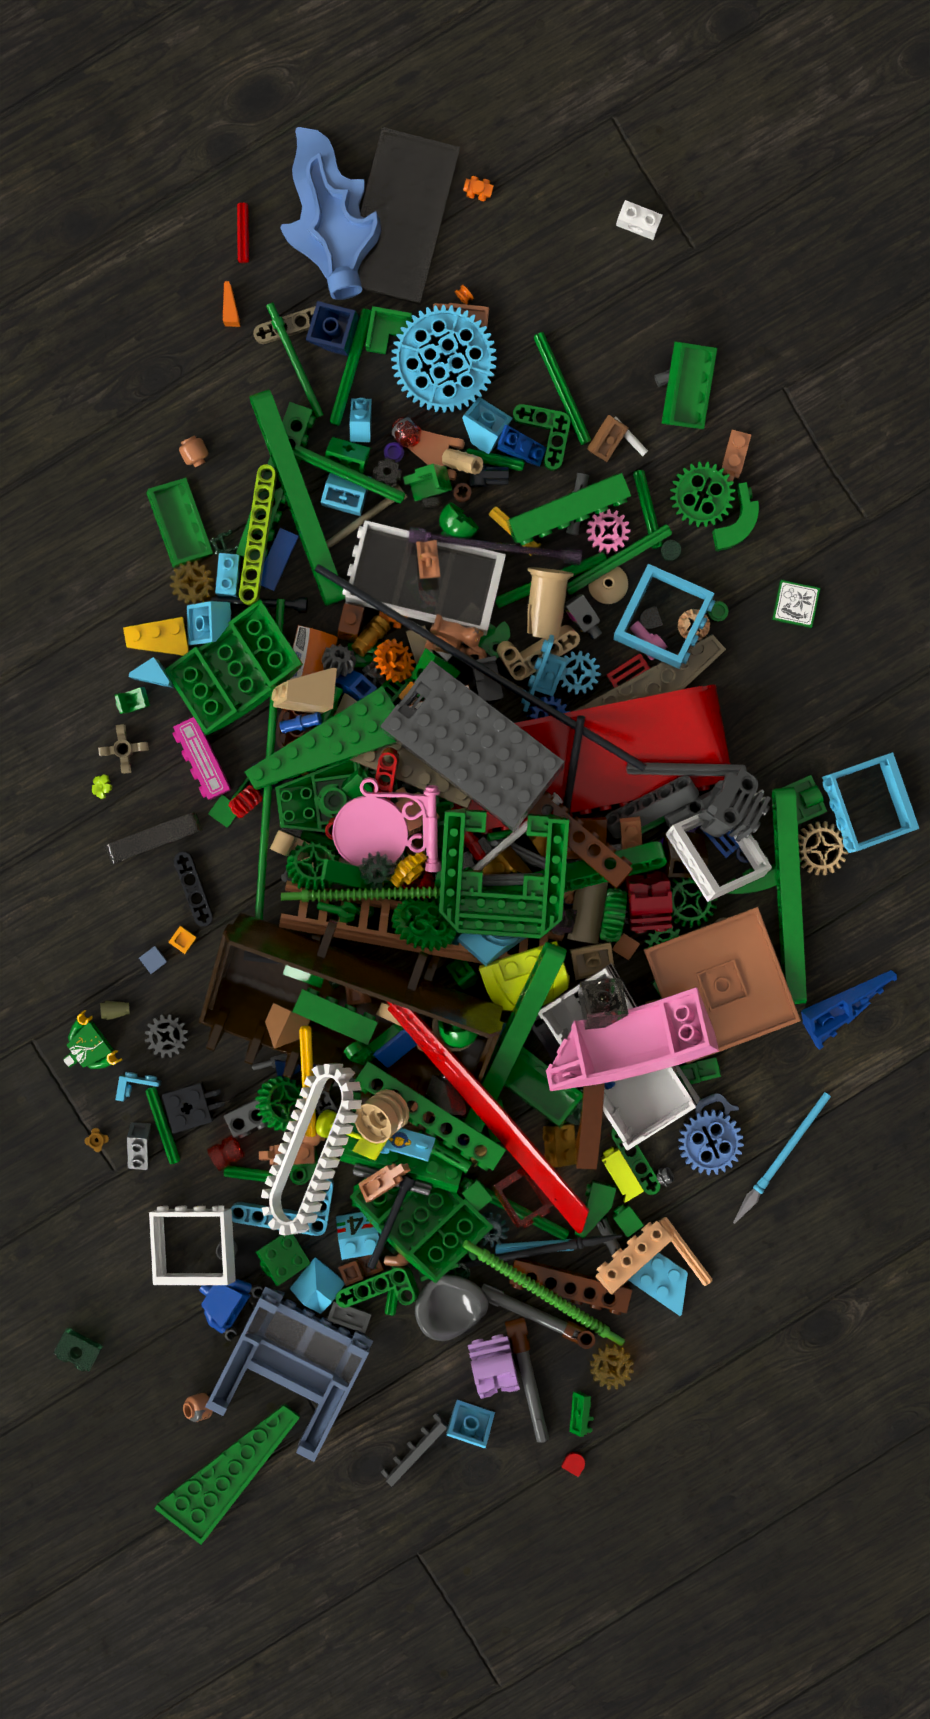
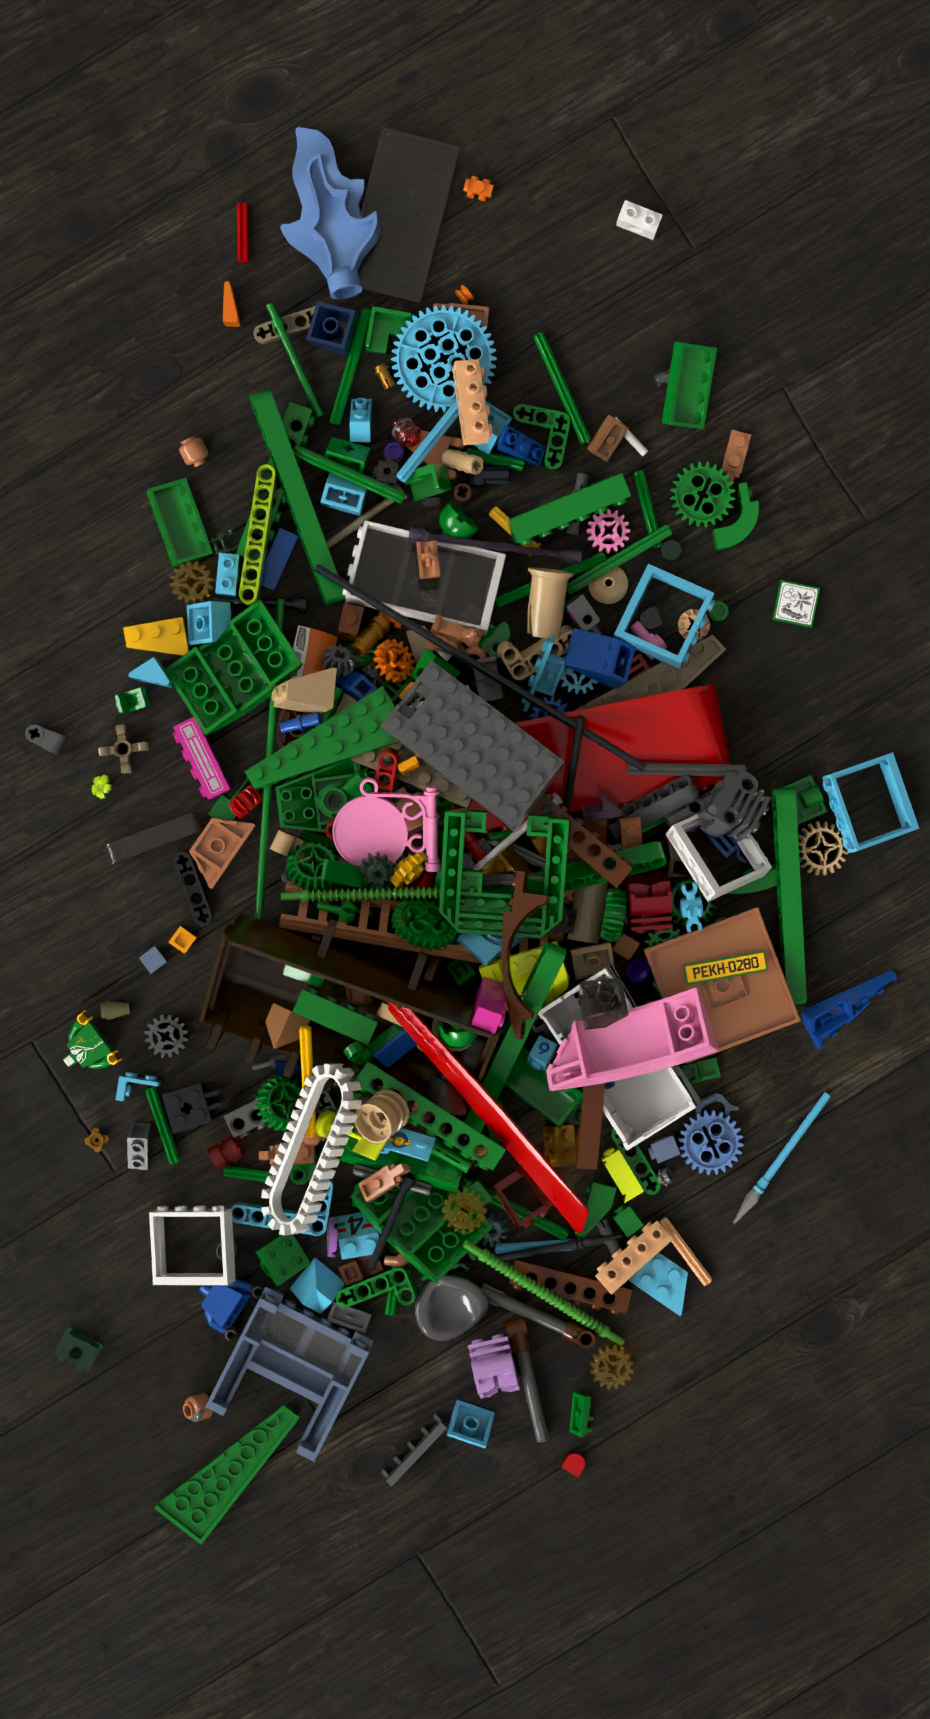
none -> dark grey piece [25,724,66,755]
none -> nougat wing [189,818,256,889]
none -> medium lavender tile [327,1217,338,1257]
none -> pearl gold pin [374,363,396,391]
none -> medium azure axle [396,400,459,482]
none -> light orange tile [397,756,421,775]
none -> clear yellow gear [442,1188,487,1234]
none -> light nougat brick [452,359,492,445]
none -> dark pink brick [471,976,507,1034]
none -> reddish brown slope [501,871,551,1039]
none -> medium azure brick [527,1035,557,1071]
none -> blue slope [564,628,636,689]
none -> slope [580,789,624,821]
none -> dark purple cone [626,958,652,984]
none -> sand blue brick [648,1133,680,1163]
none -> medium azure pin [680,882,703,932]
none -> tile [683,950,768,985]

